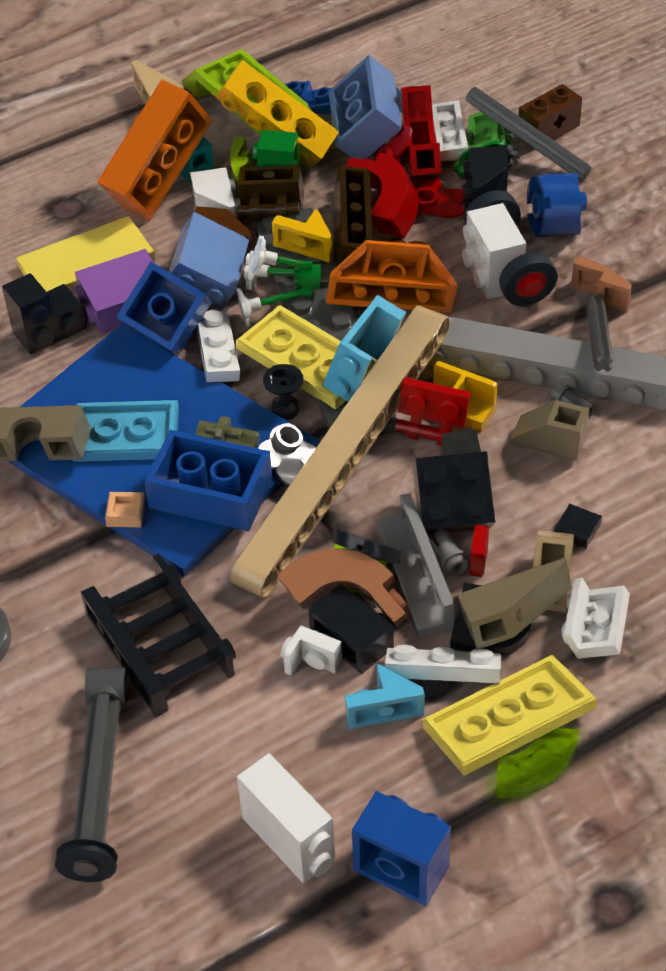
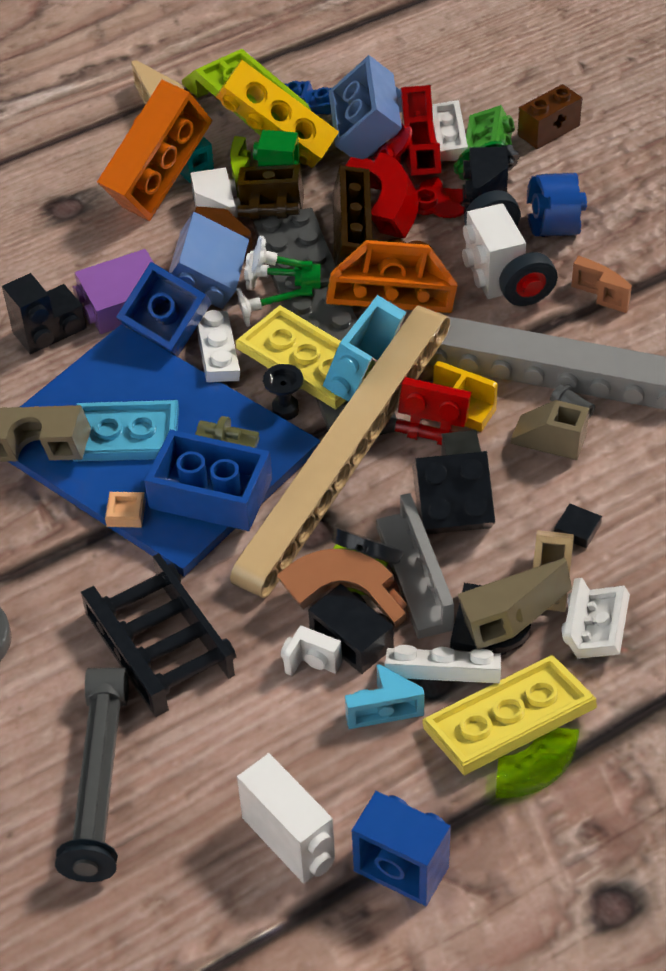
light yellow tile [16,216,155,292] -> none
light grey plate [258,423,316,486] -> none
yellow slope [272,209,332,263] -> none
light grey pin [429,530,469,576] -> none
dark grey axle [465,87,592,181] -> none
red tile [469,525,489,577] -> none
dark grey axle [586,293,614,372] -> none

